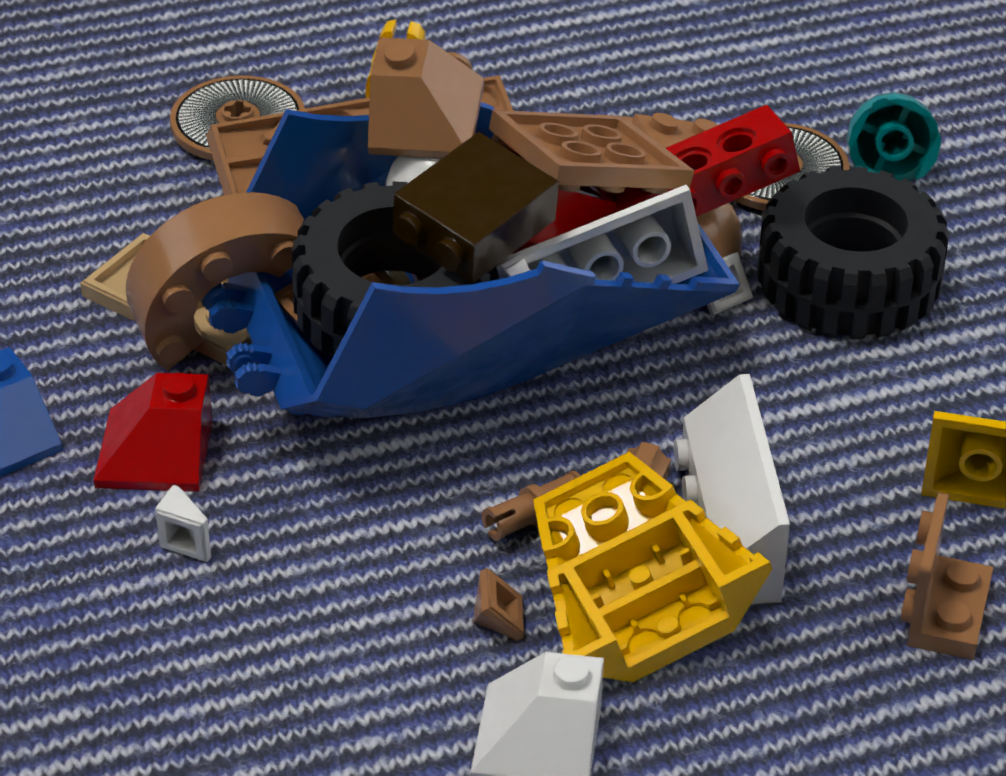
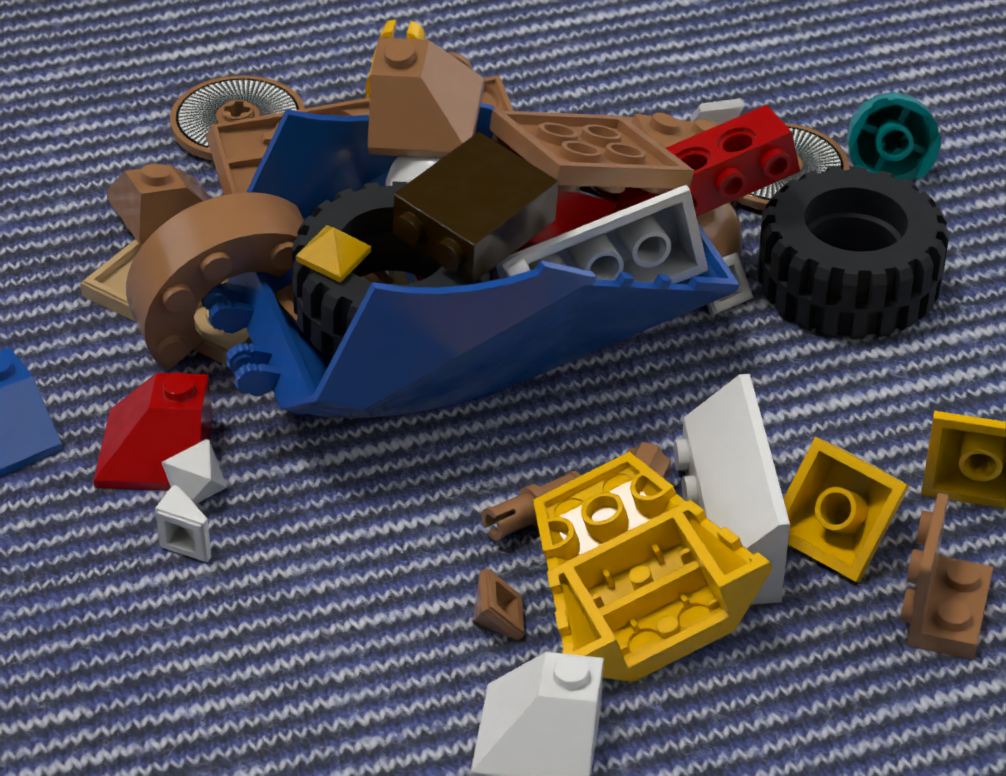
none -> medium nougat slope [107,164,211,244]
none -> white slope [162,439,227,504]
none -> yellow slope [296,225,371,283]
none -> white slope [690,99,745,125]
none -> yellow slope [783,437,910,583]

